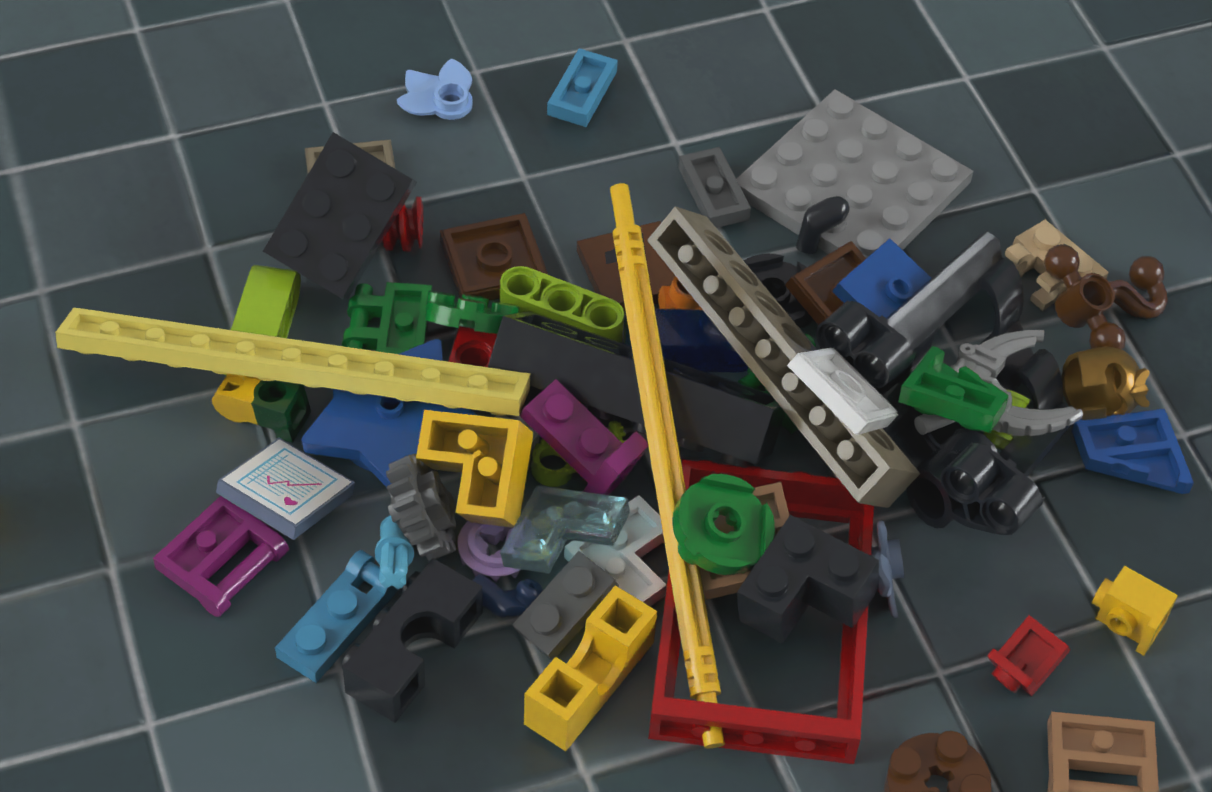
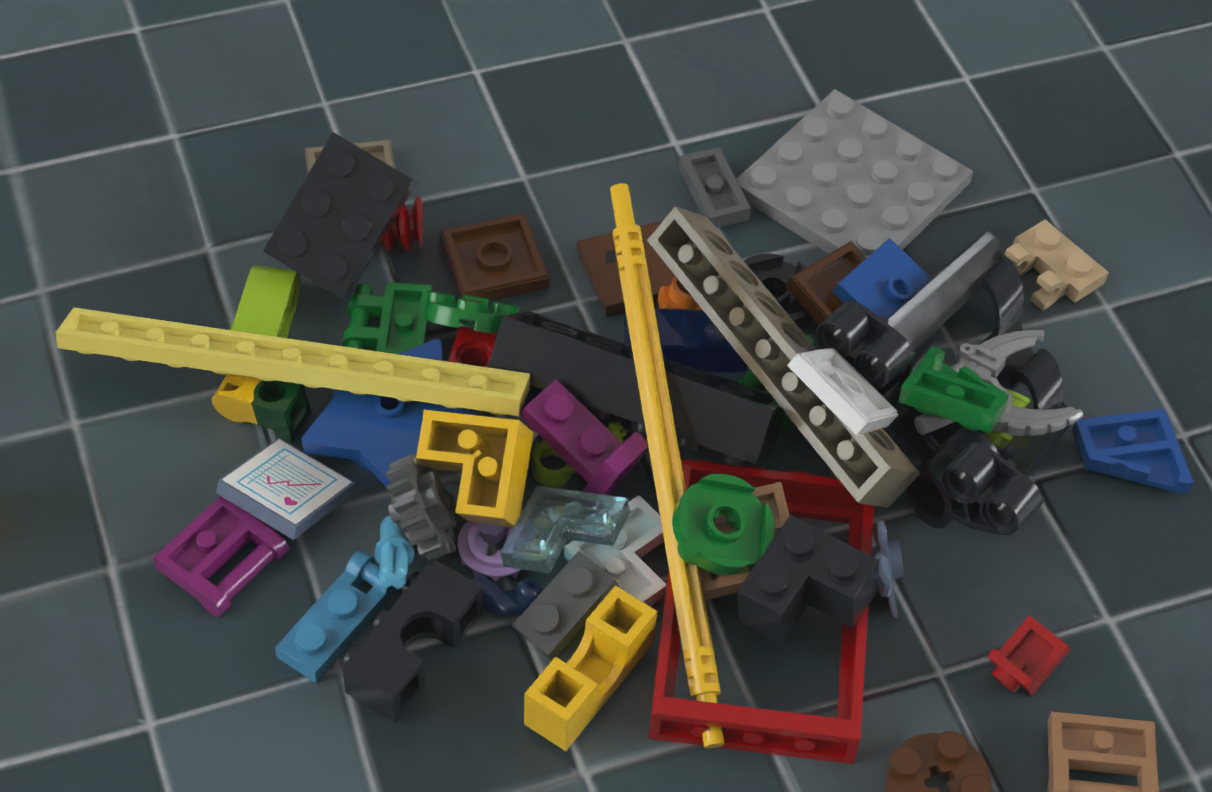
light blue plate [397,59,473,120] -> none
lime beam [500,266,624,343] -> none
dark azure plate [547,48,618,127] -> none
black arm [796,196,850,254] -> none
reddish brown piece [1044,244,1167,350] -> none
pearl gold helmet [1062,346,1150,420] -> none
yellow brick [1092,565,1178,656] -> none

